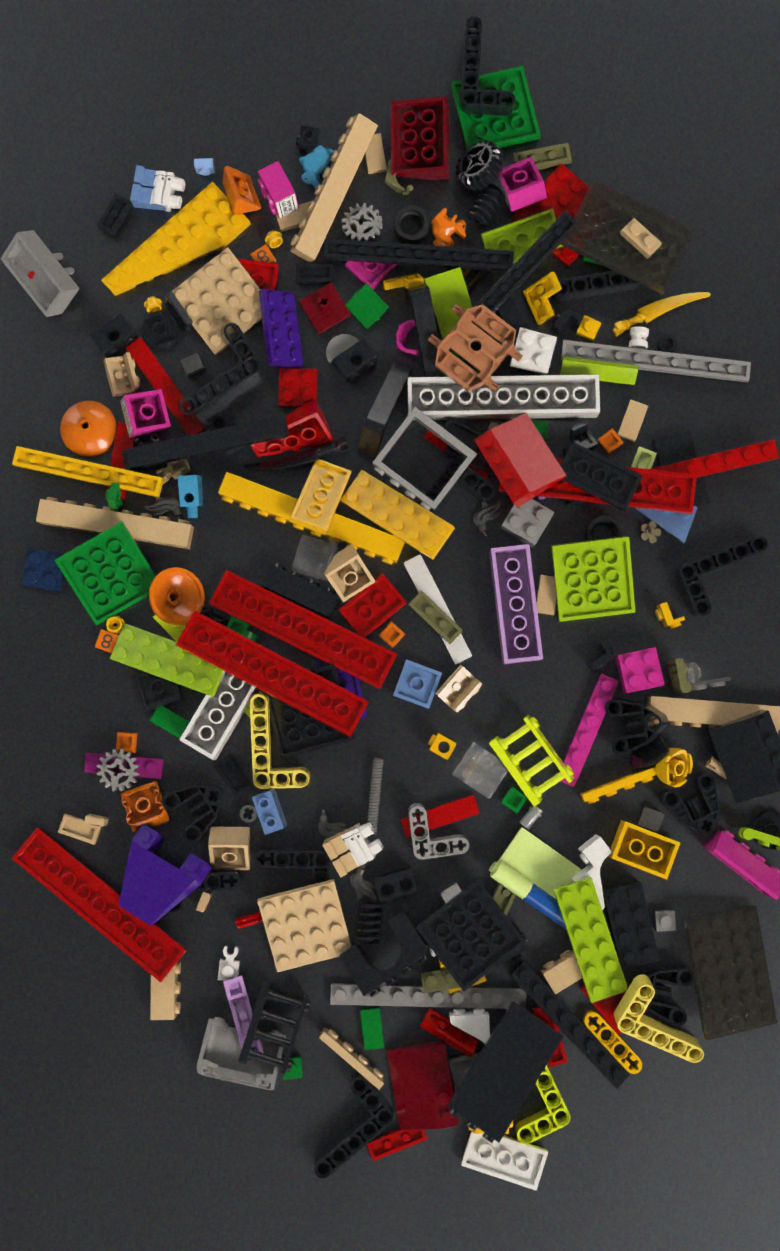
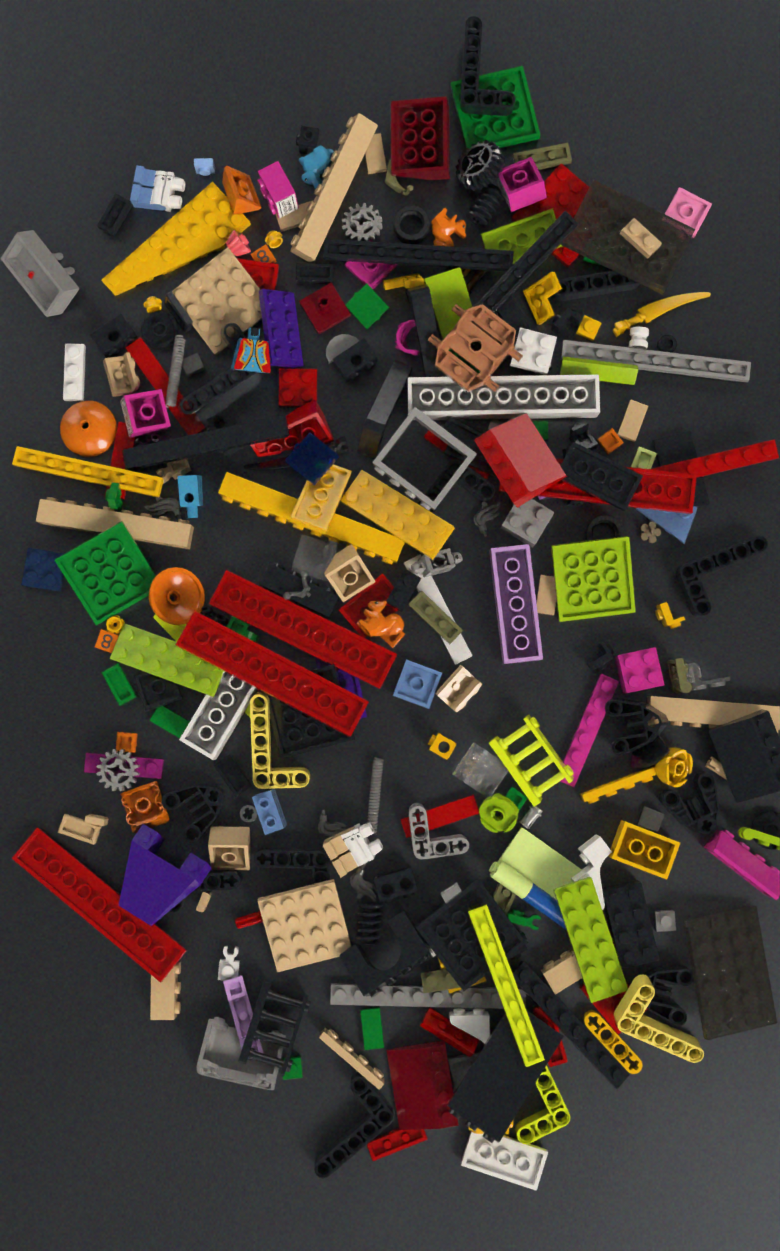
none -> white plate [63,344,86,401]
none -> green tile [101,663,138,706]
none -> light grey piece [165,335,186,408]
none -> coral piece [226,230,251,257]
none -> torso [231,327,271,373]
none -> dark grey piece [283,570,311,600]
none -> clear blue plate [285,433,339,485]
none -> orange animal [357,601,404,637]
none -> black plate [386,569,422,612]
none -> light grey piece [411,548,463,577]
none -> neon yellow tile [468,904,545,1067]
none -> lime plate [479,793,519,833]
none -> green plate [507,909,541,930]
none -> bright pink tile [661,187,712,238]

